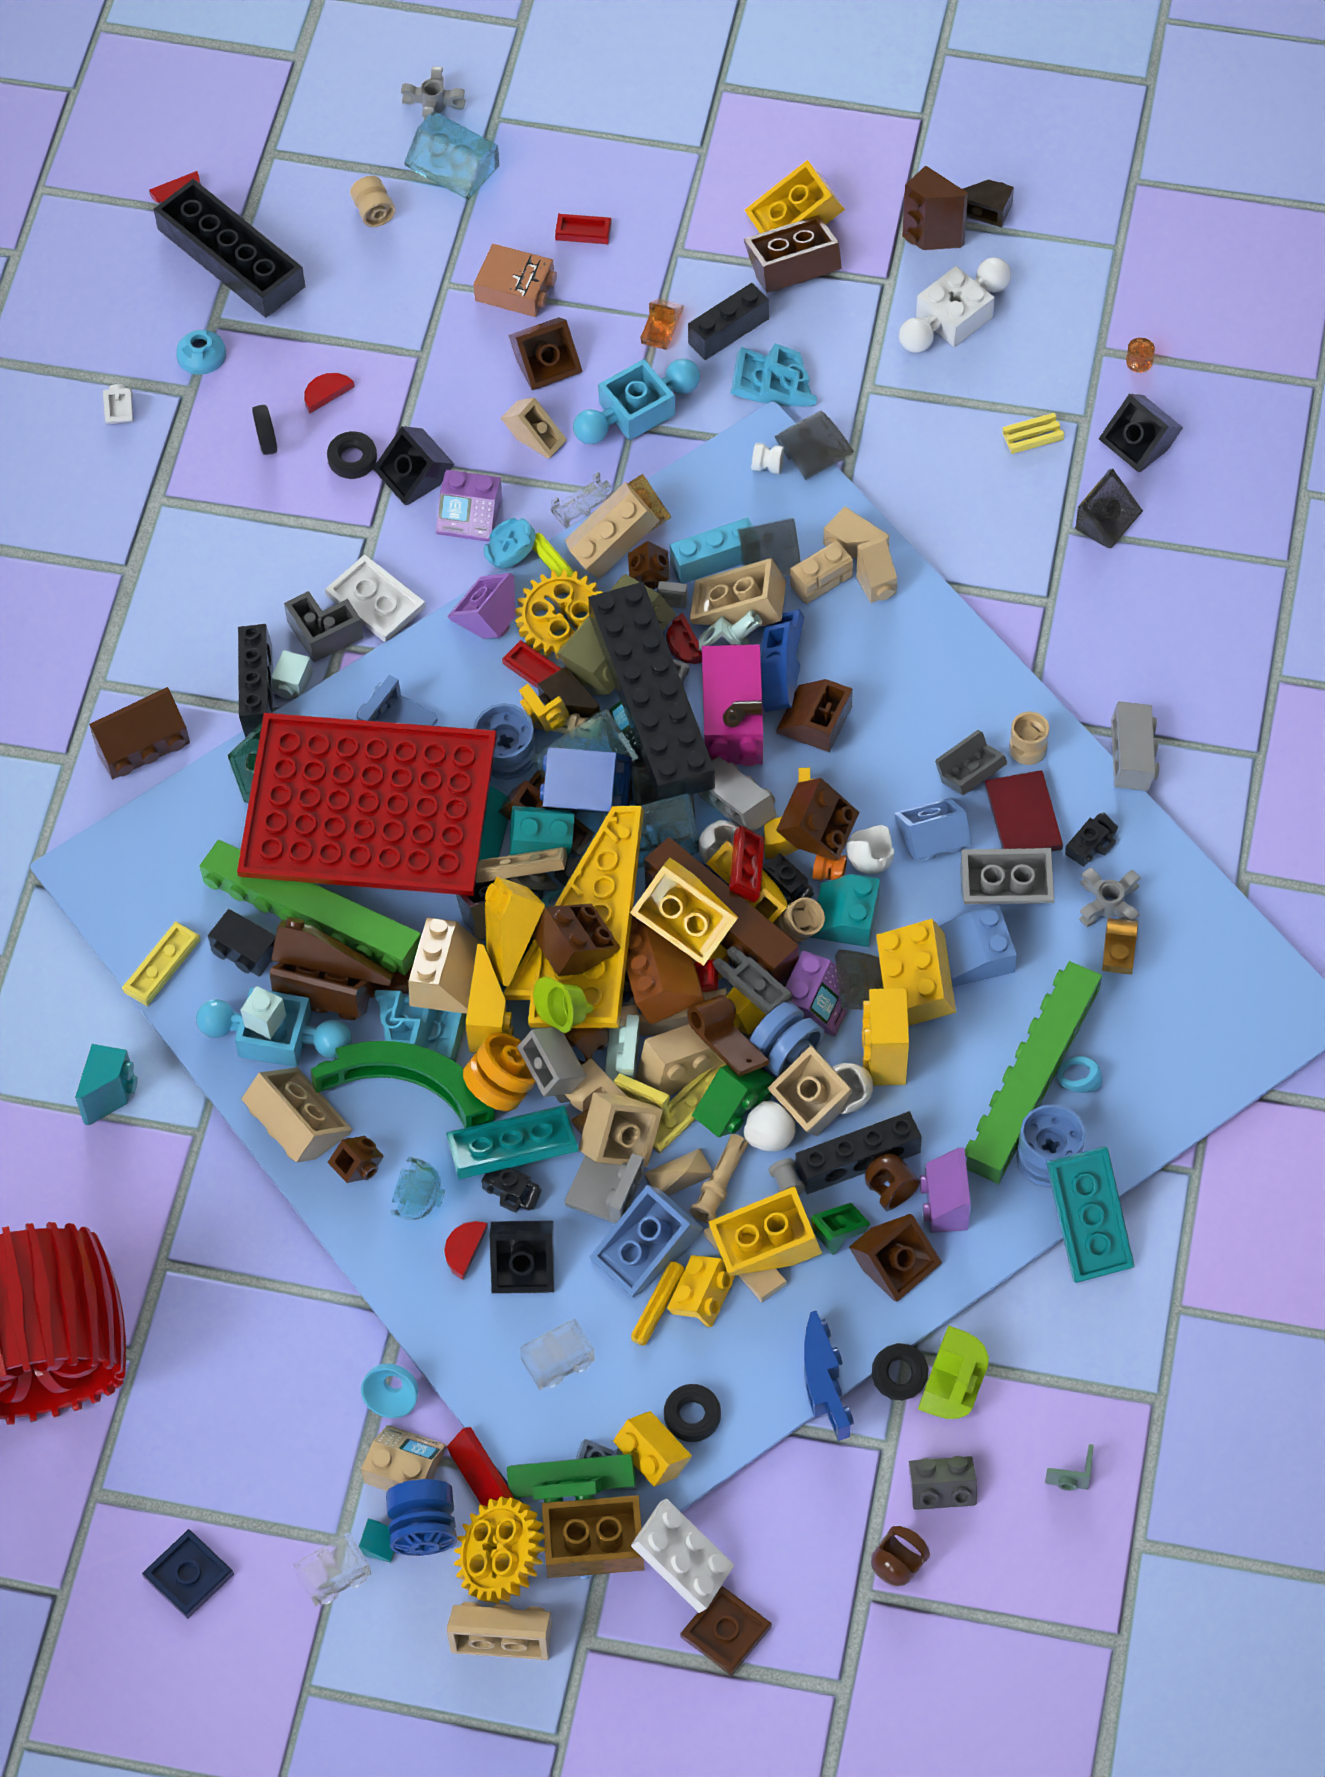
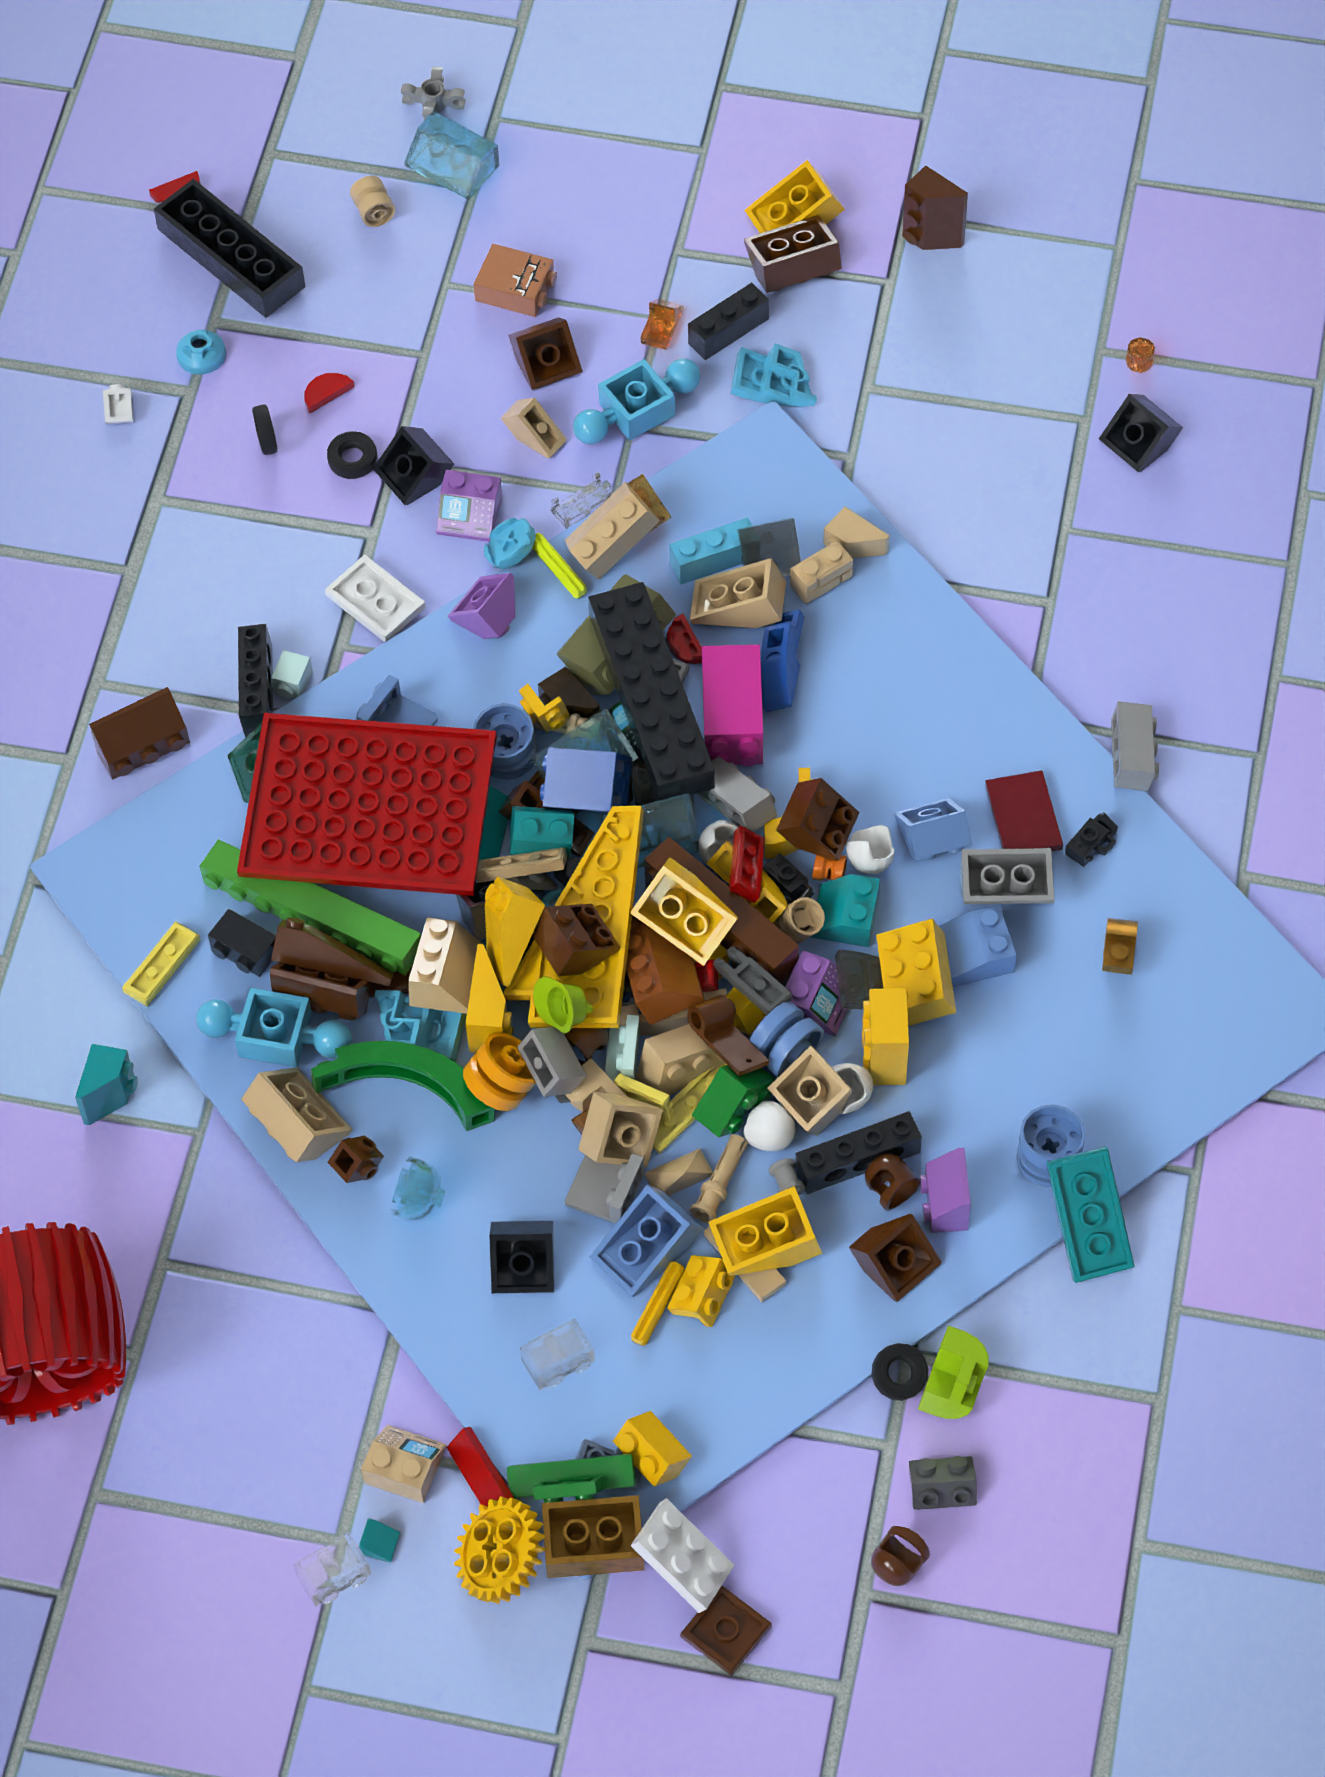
dark blue tile [142,1529,234,1619] -> none
light aqua brick [240,986,286,1039] -> none
dark grey brick [284,591,364,662] -> none
medium azure piece [361,1364,419,1418] -> none
blue wheel [386,1479,457,1556] -> none
red tile [444,1221,488,1280] -> none
teal tile [446,1105,579,1180] -> none
tan slope [447,1602,552,1660] -> none
black piece [481,1168,542,1213] -> none
red tile [502,640,562,689] -> none
yellow gear [515,569,603,659] -> none
red tile [555,213,612,245] -> none
reddish brown brick [628,541,670,589] -> none
light grey tile [657,581,688,608] -> none
black tyre [664,1384,721,1442] -> none
light aqua bracket [699,610,762,652] -> none
dark brown arm [723,701,762,727] -> none
white wheel [751,443,784,474] -> none
clear smoke slope [775,410,854,480] -> none
reddish brown slope [776,679,853,753] -> none
blue slope [804,1310,854,1441] -> none
green slope [810,1202,871,1255] -> none
tan slope [856,536,897,603] -> none
white brick [899,257,1011,353] -> none
dark grey bracket [935,730,1008,795] -> none
dark brown slope [962,179,1014,228] -> none
bright green brick [965,961,1102,1184] -> none
light yellow tile [1002,413,1064,454] -> none
tan wheel [1009,711,1049,765] -> none
sand green bracket [1045,1444,1094,1491] -> none
medium azure piece [1058,1056,1103,1093] -> none
clear smoke slope [1075,469,1143,549] -> none
light grey pin [1079,867,1141,927] -> none

